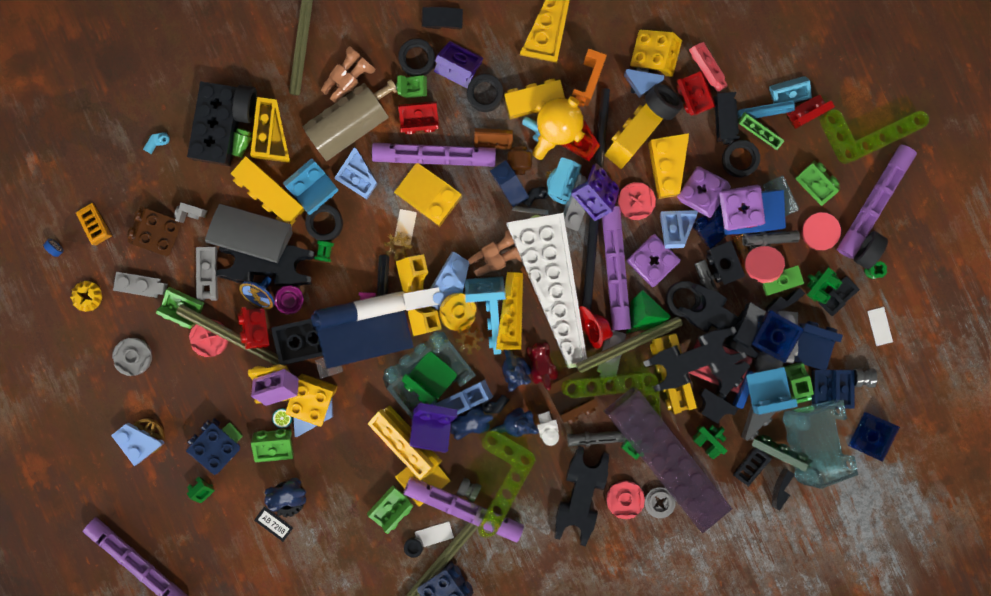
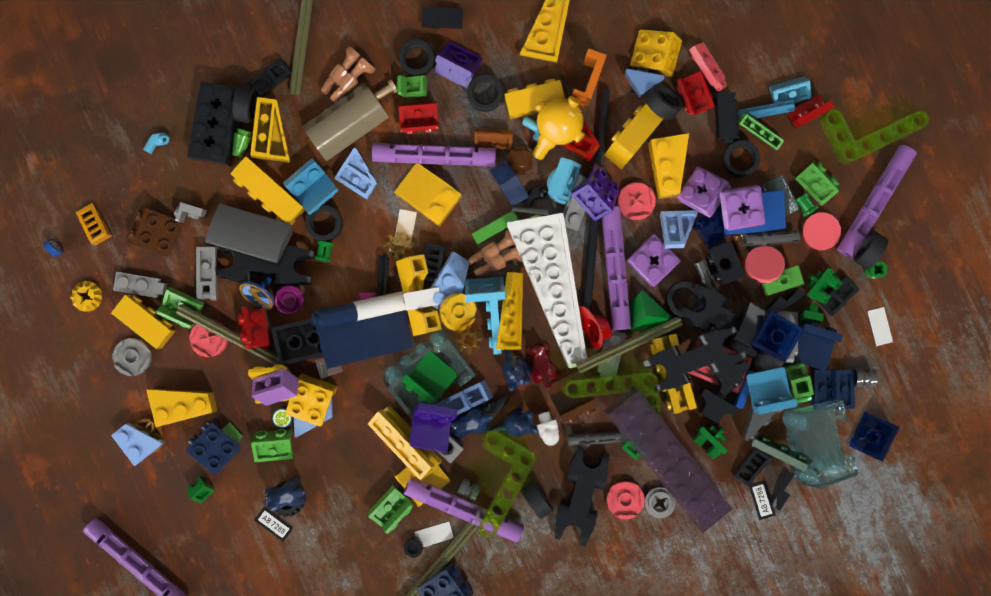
none -> yellow brick [111,294,176,349]
none -> yellow wedge [146,388,218,427]
none -> black slope [249,58,292,98]
none -> black slope [424,243,445,284]
none -> light grey brick [438,435,464,464]
none -> bright green piece [472,211,519,245]
none -> black tyre [520,481,553,519]
none -> sticker [749,481,776,520]
none -> green bush [793,192,819,217]
none -> green tile [798,303,824,324]

